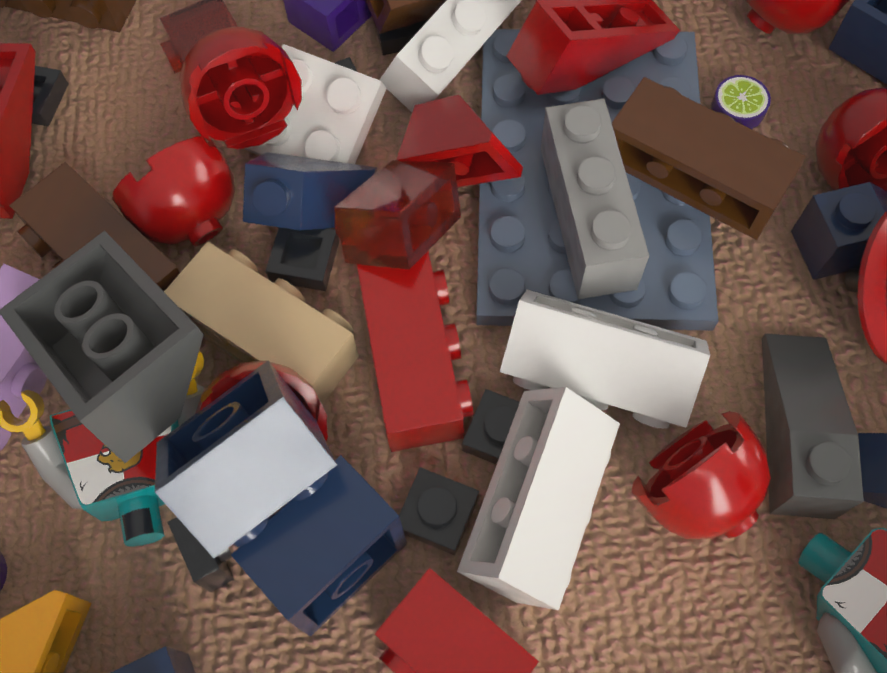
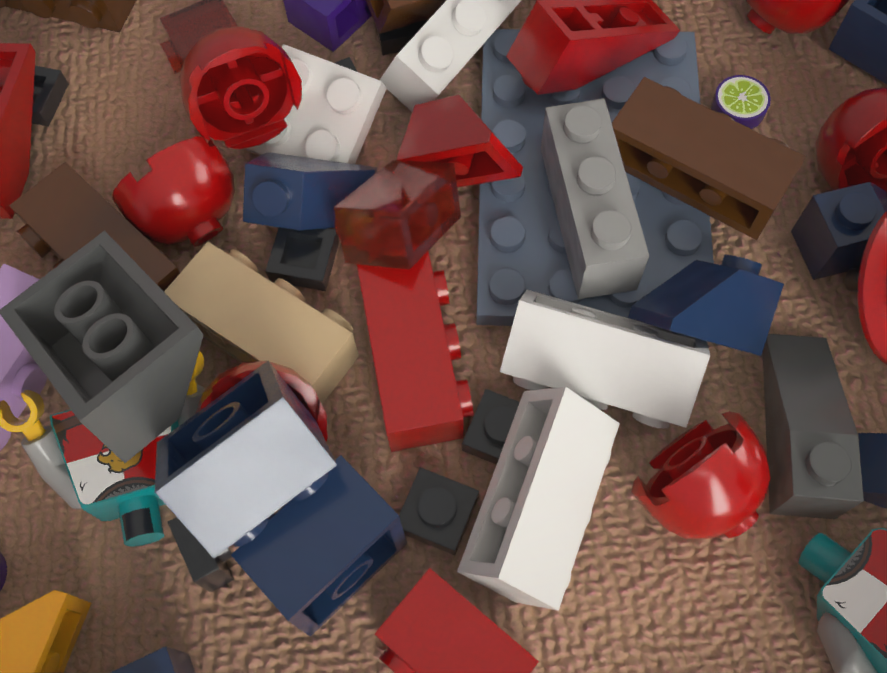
none -> dark blue slope [628,254,784,356]

